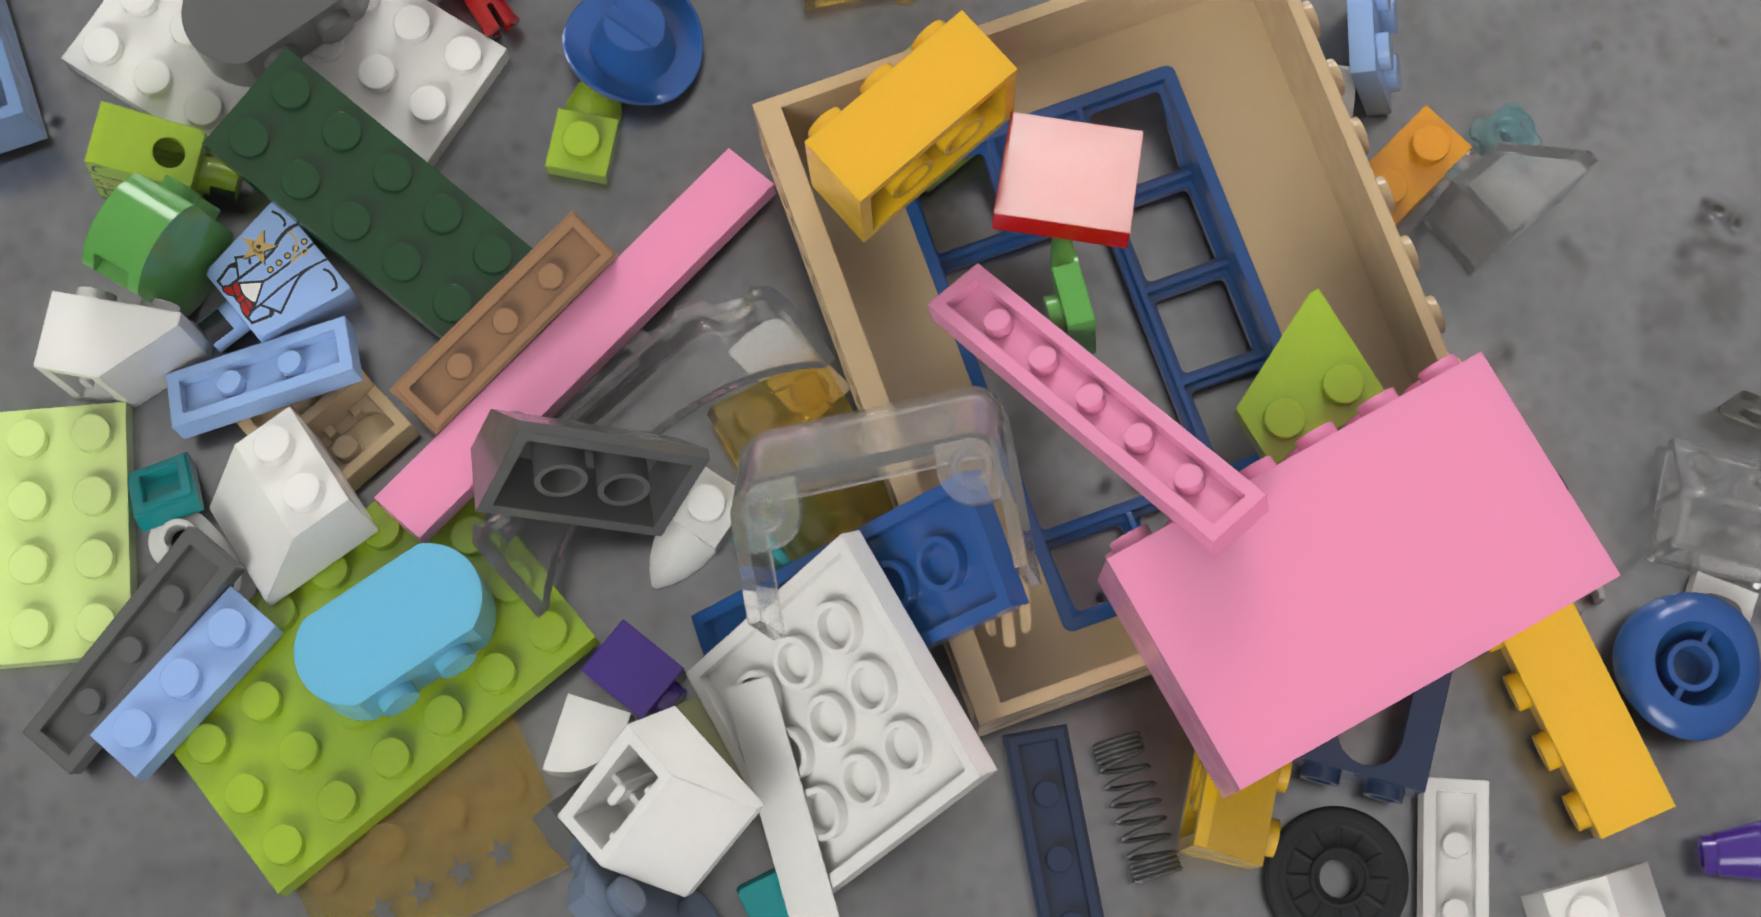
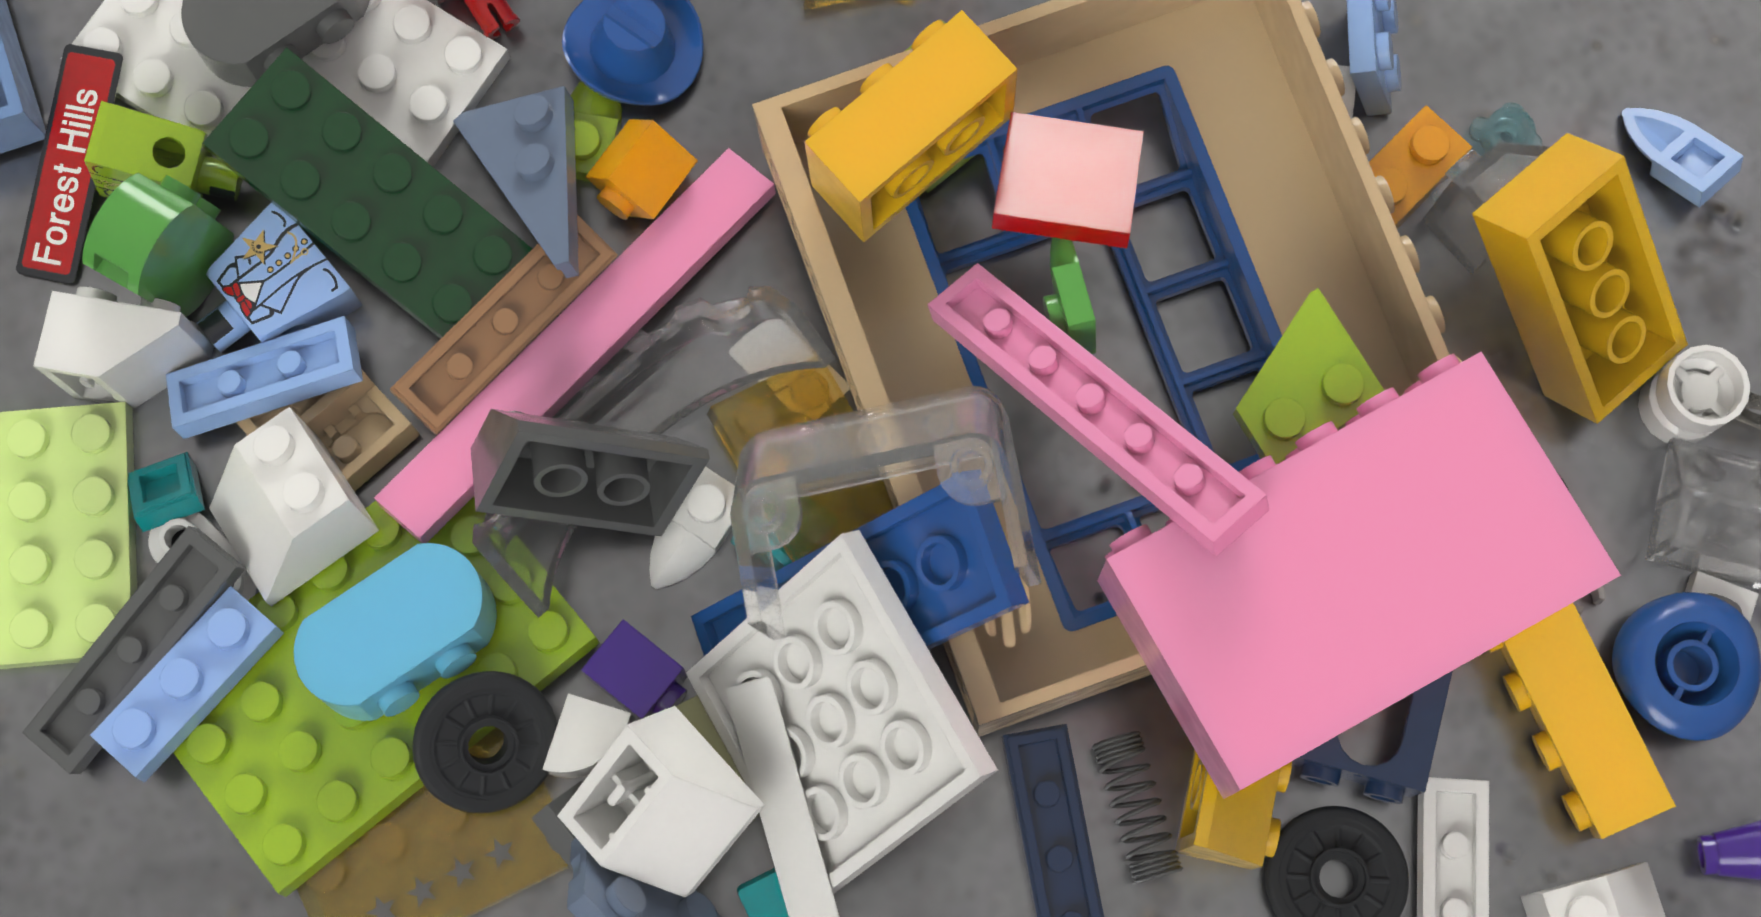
none -> red sticker [16,44,123,284]
none -> black wheel [412,671,557,813]
none -> sand blue wing [453,86,579,278]
none -> light orange brick [585,119,698,220]
none -> yellow brick [1472,133,1688,424]
none -> light blue plate [1622,108,1744,208]
none -> white wheel [1638,345,1751,446]

